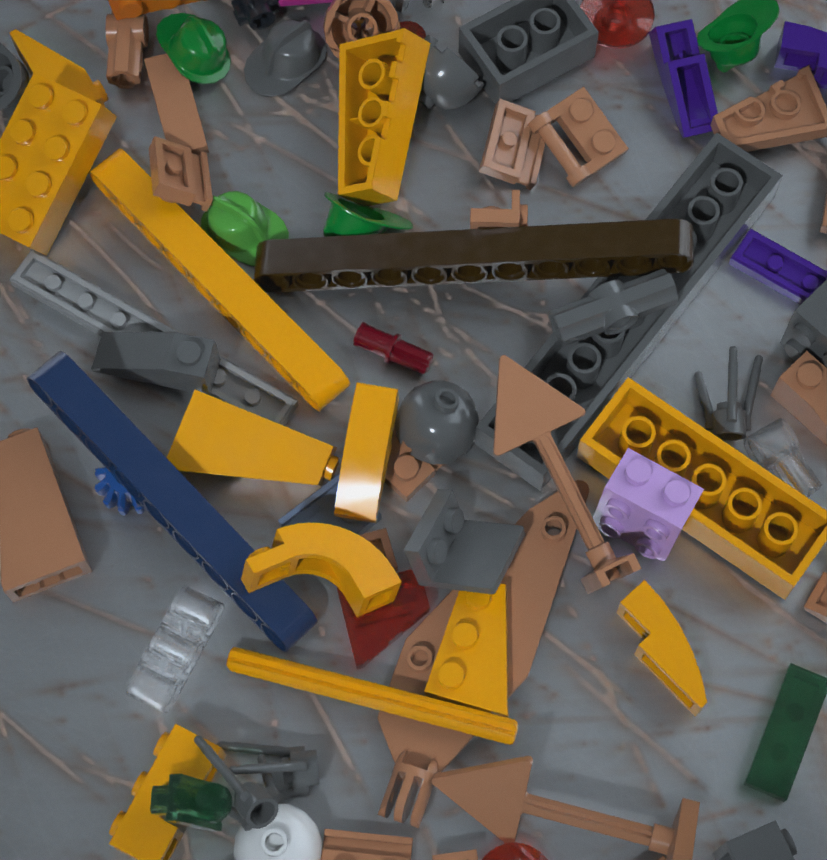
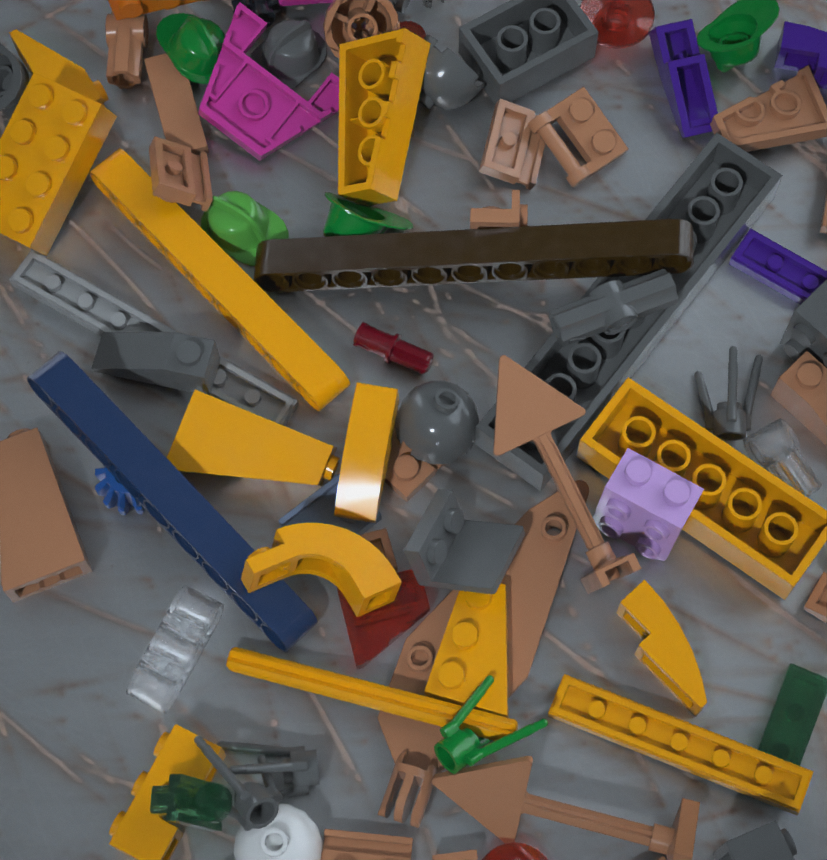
none -> dark pink wing [198,2,339,161]
none -> green plant [434,675,548,774]
none -> light orange tile [548,674,814,816]

